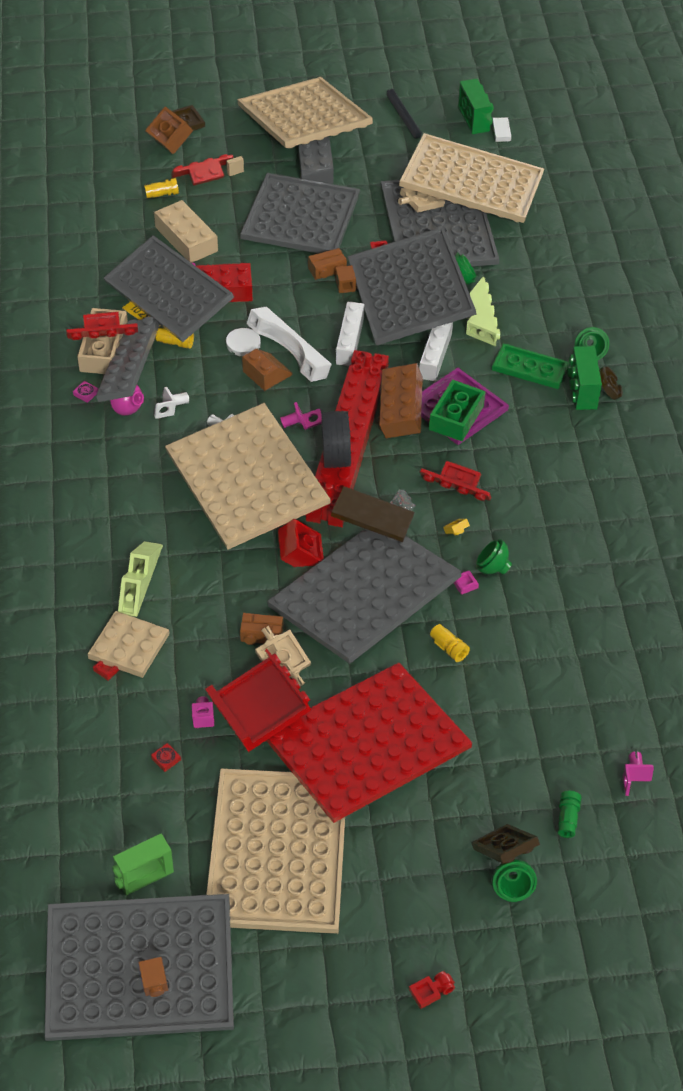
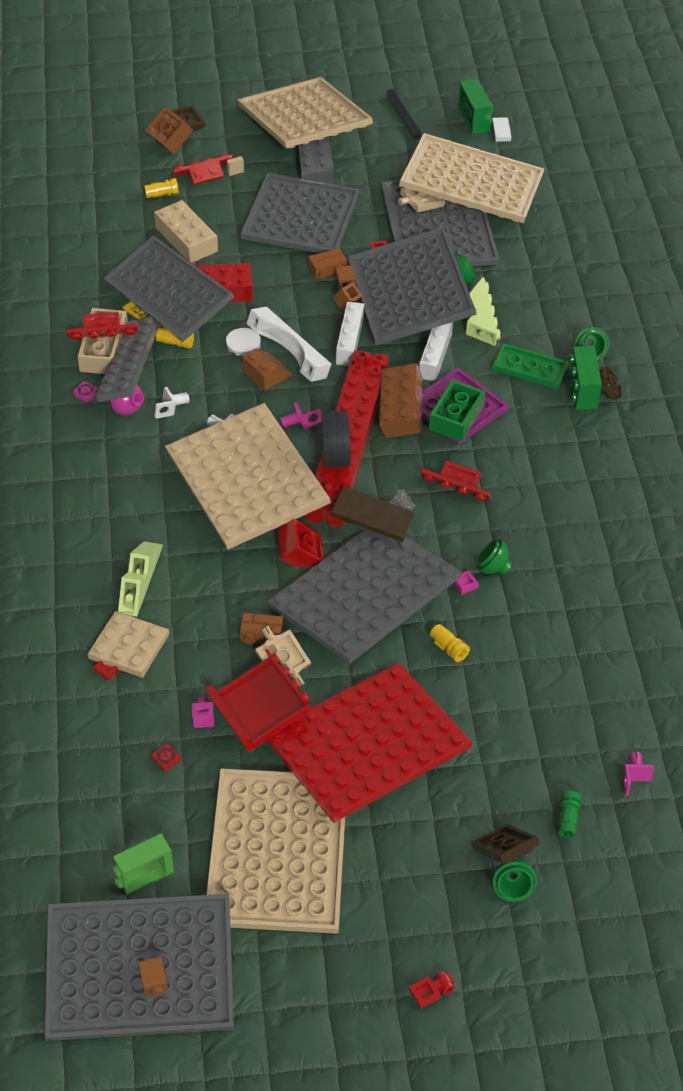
yellow plate [443,519,470,536] -> none
none -> dark orange brick [333,282,363,311]

